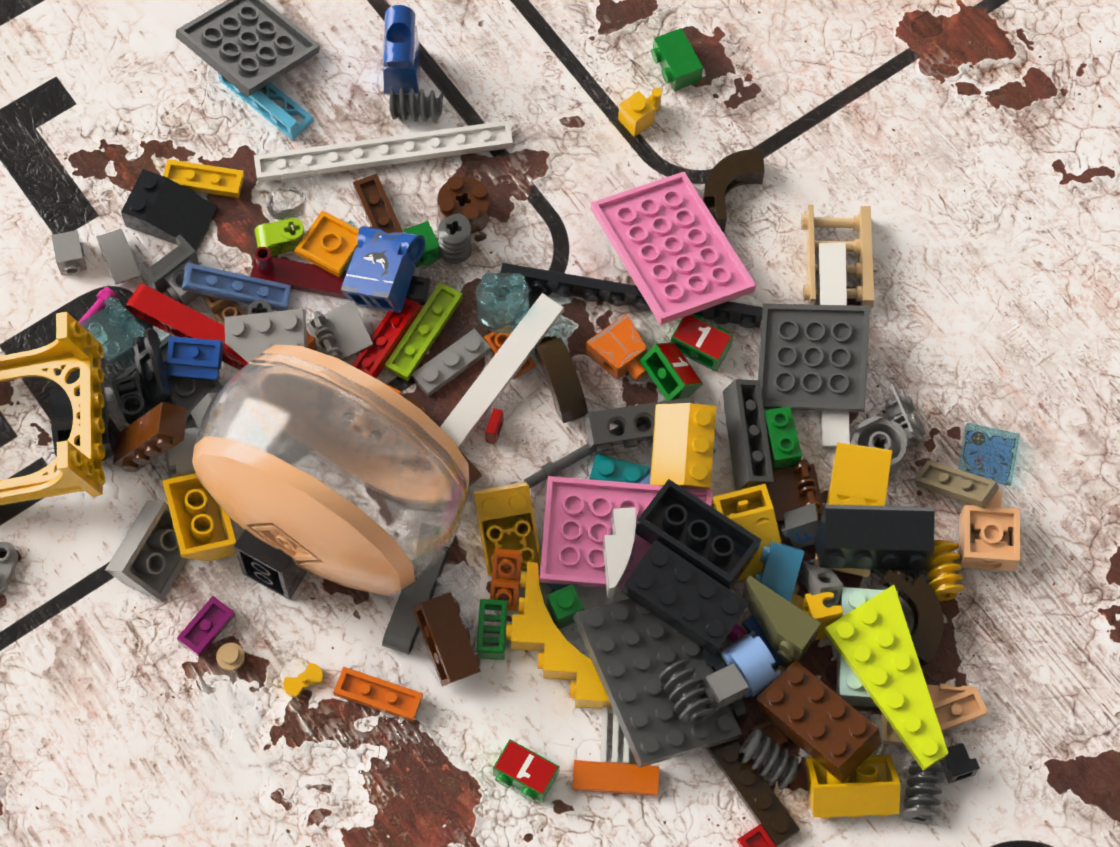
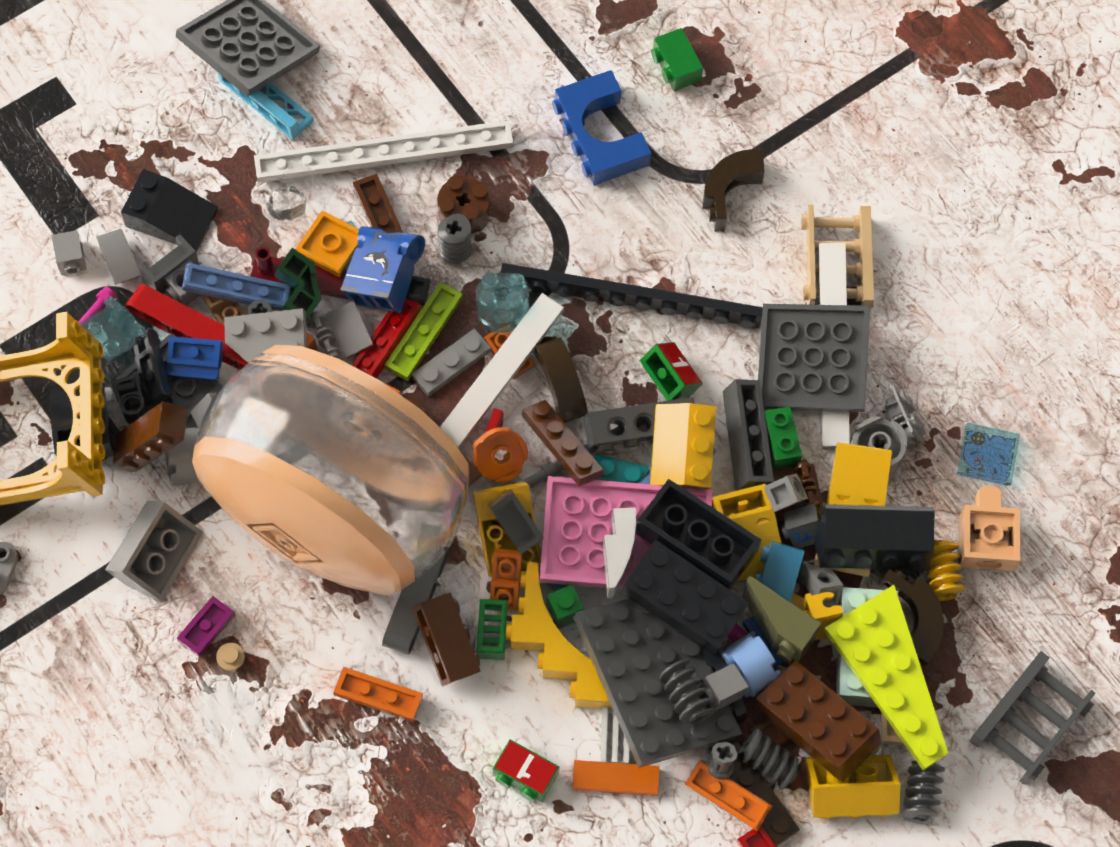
yellow slope [162,473,236,562] -> none
yellow plate [163,159,244,198] -> none
black brick [234,529,307,600] -> none
lime piece [254,218,306,257] -> none
yellow piece [283,663,324,698] -> none
blue piece [383,5,420,94] -> none
dark grey piece [389,87,443,123] -> none
green brick [404,221,441,267] -> none
orange torso [586,314,647,381] -> none
bright pink plate [591,172,756,325] -> none
yellow brick [618,88,662,137] -> none
brick [671,314,733,372] -> none
dark tan plate [914,460,999,509] -> none
light nougat wing [926,684,988,732] -> none
black panel [940,743,980,784] -> none
none -> dark green brick [274,248,321,322]
none -> orange plate [473,427,528,483]
none -> dark grey panel [488,489,544,554]
none -> reddish brown plate [522,400,603,487]
none -> blue arch [552,70,652,186]
none -> orange tile [685,760,773,831]
none -> dark grey bush [708,742,738,779]
none -> light grey brick [764,474,808,512]
none -> dark grey fence [969,651,1096,784]

